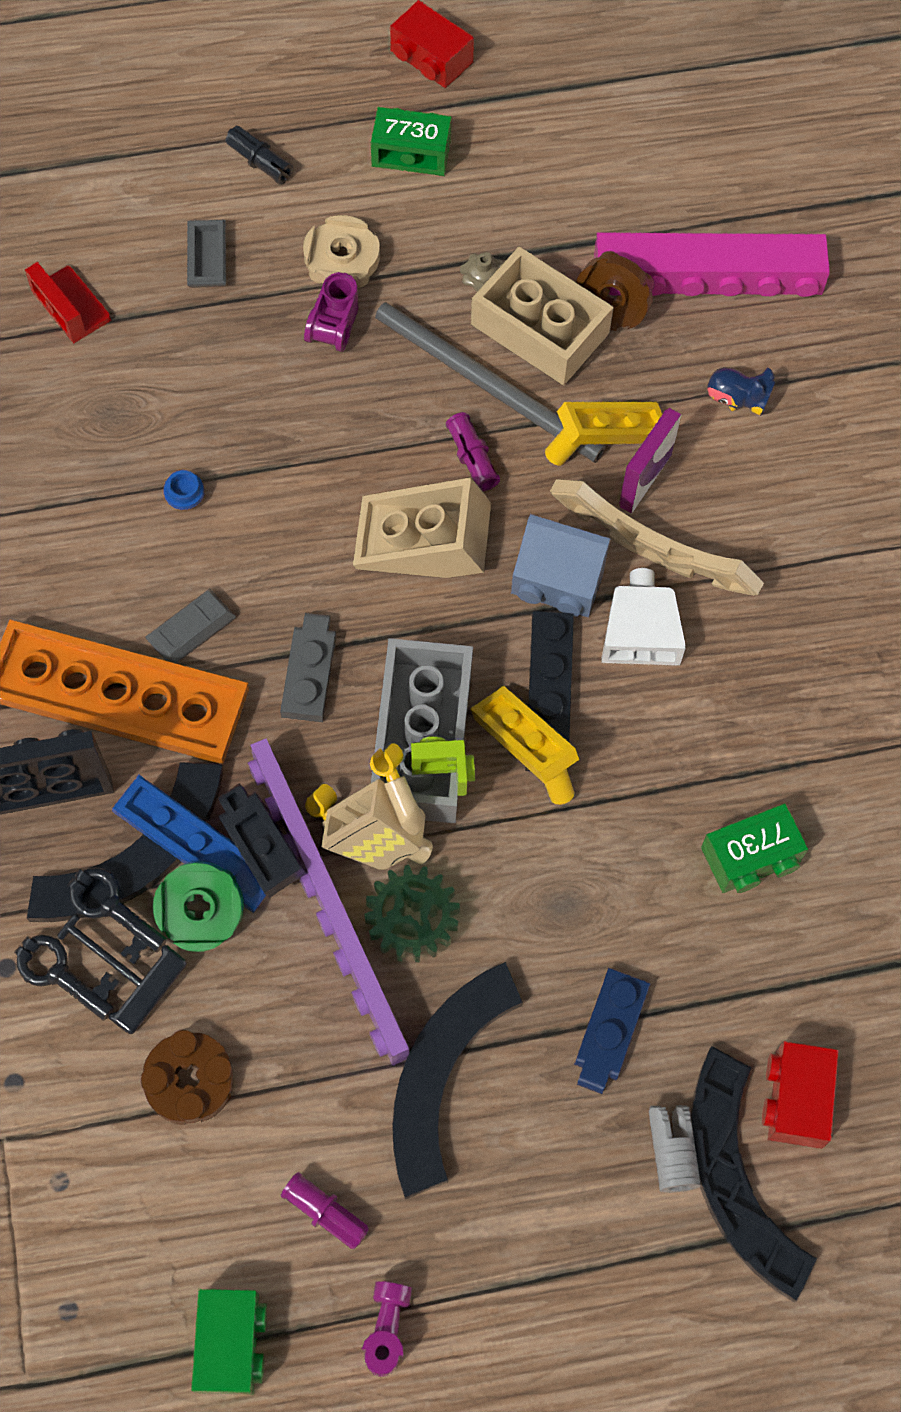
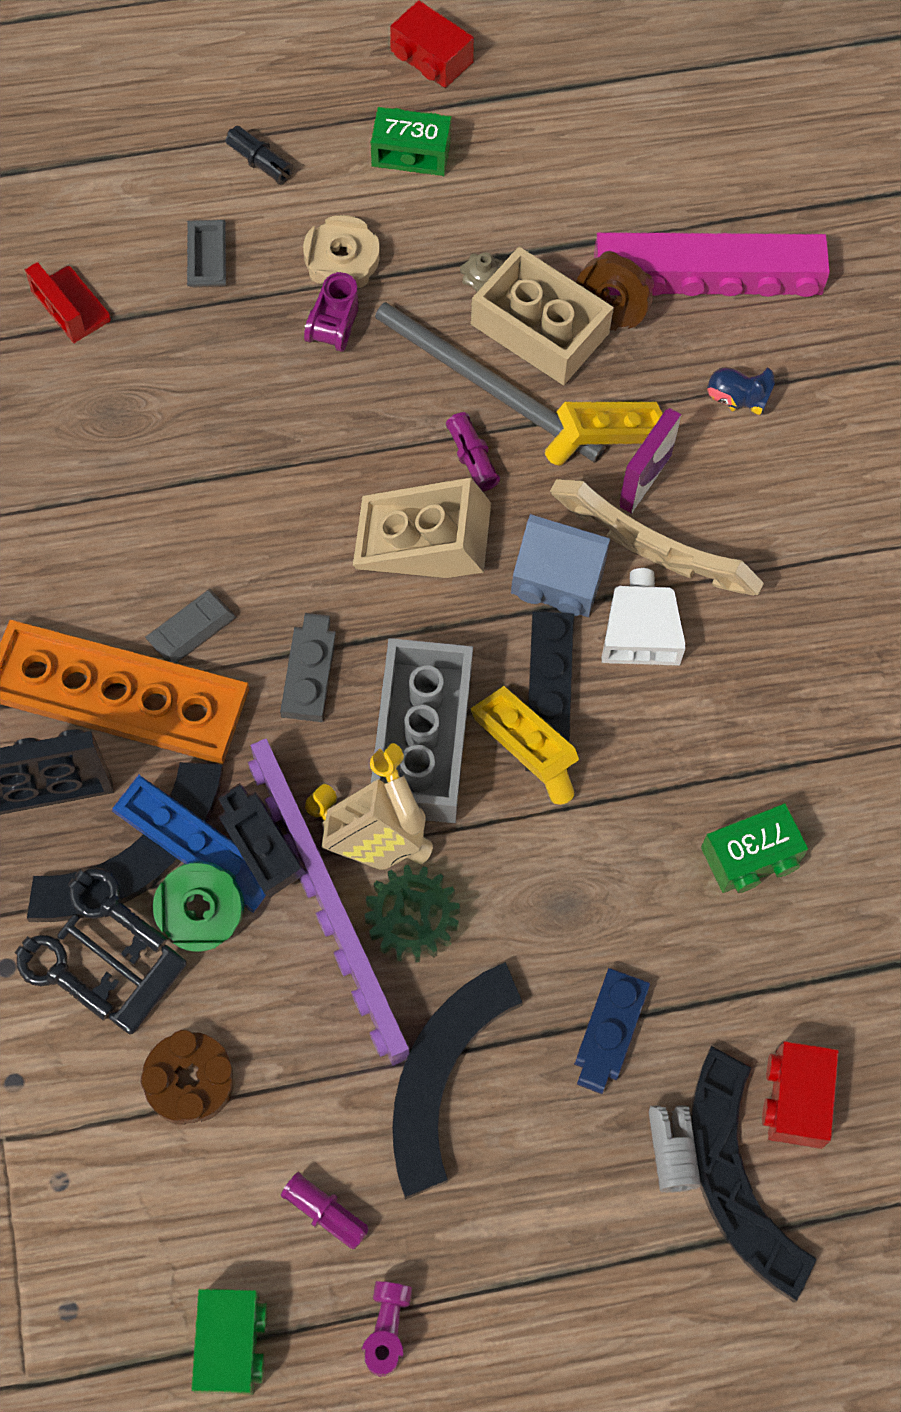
blue plate [163,470,204,510] -> none
lime bracket [411,737,475,796] -> none

